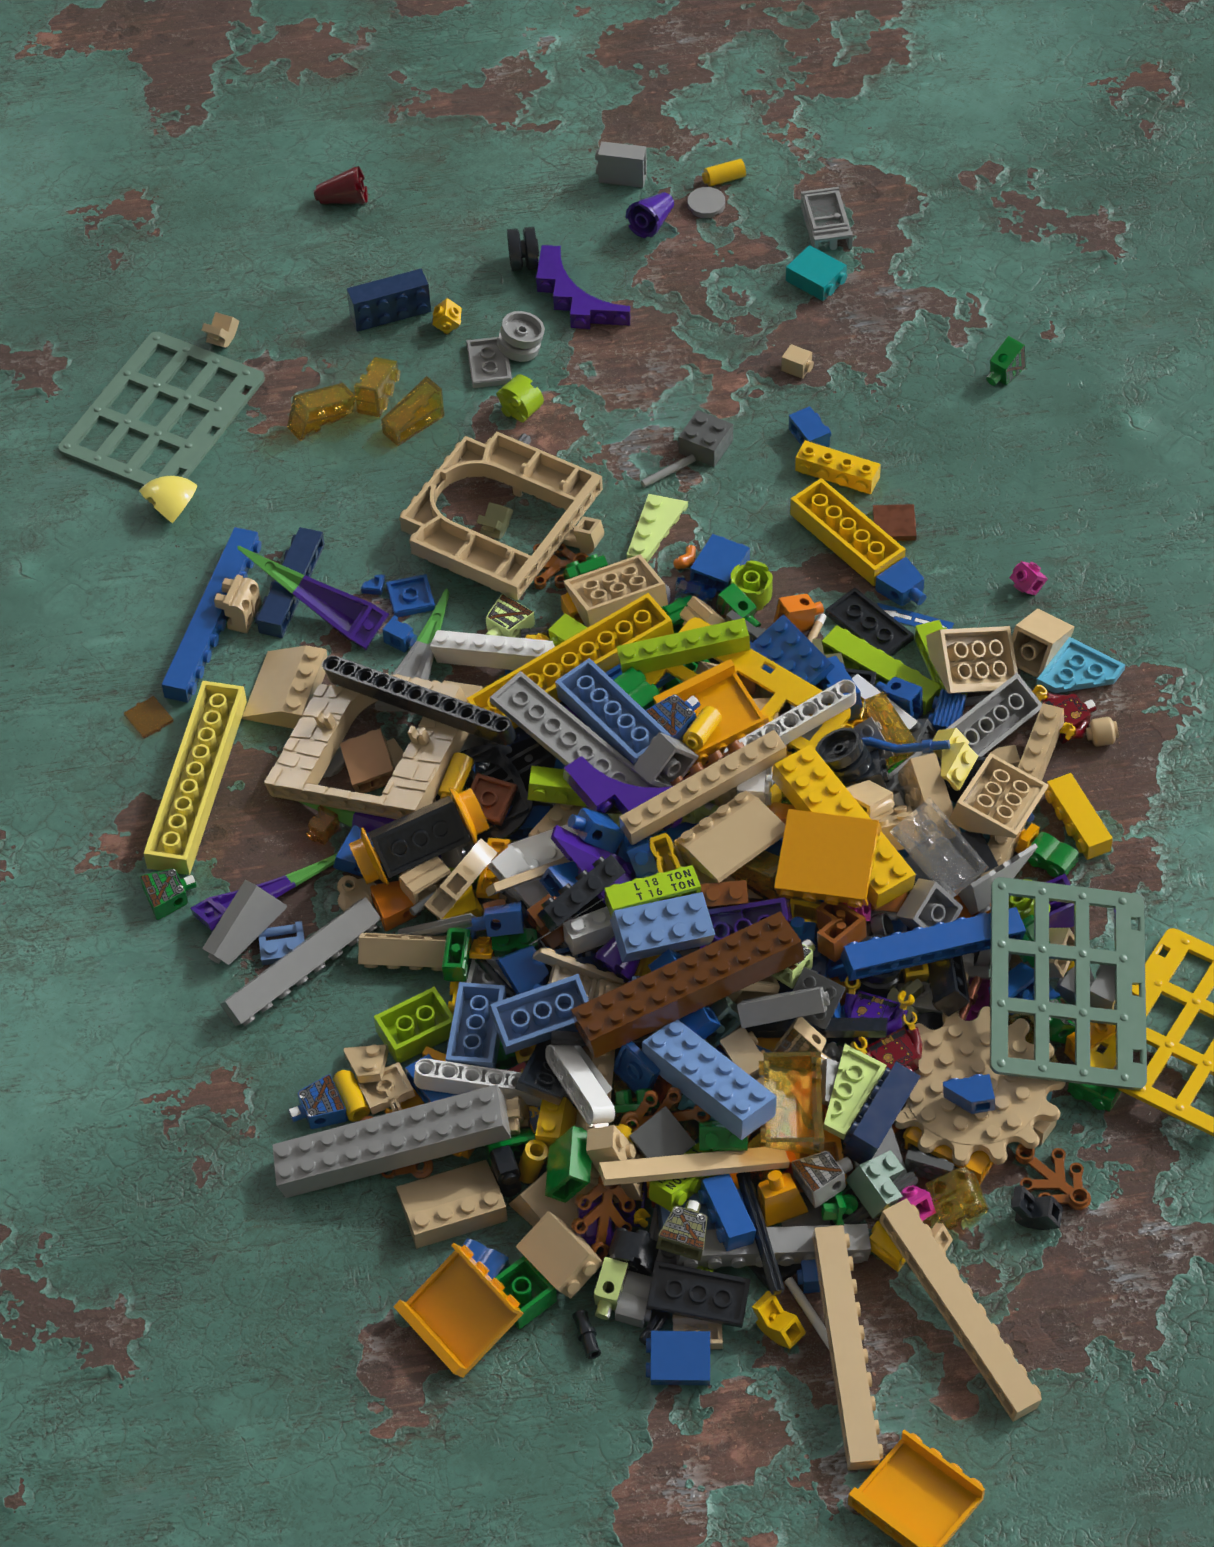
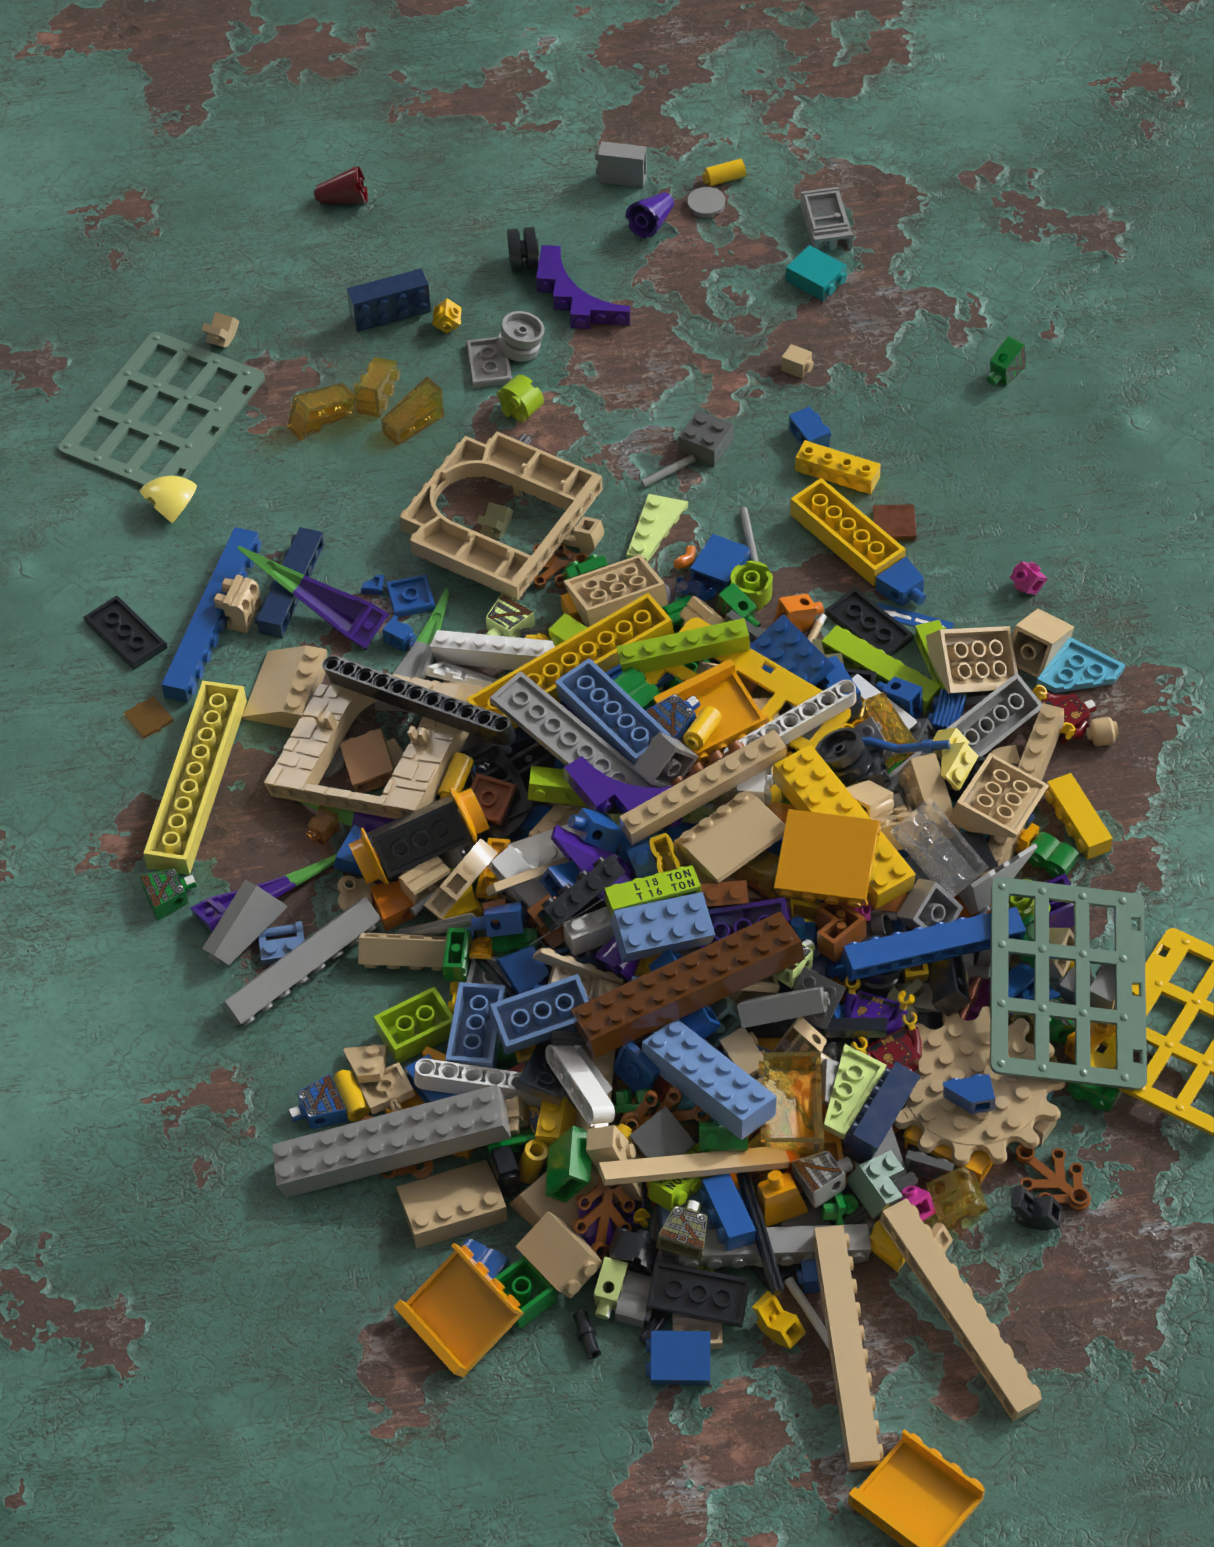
none -> black tile [83,595,168,670]
none -> white wing [425,661,498,688]
none -> light grey bar [739,507,759,562]

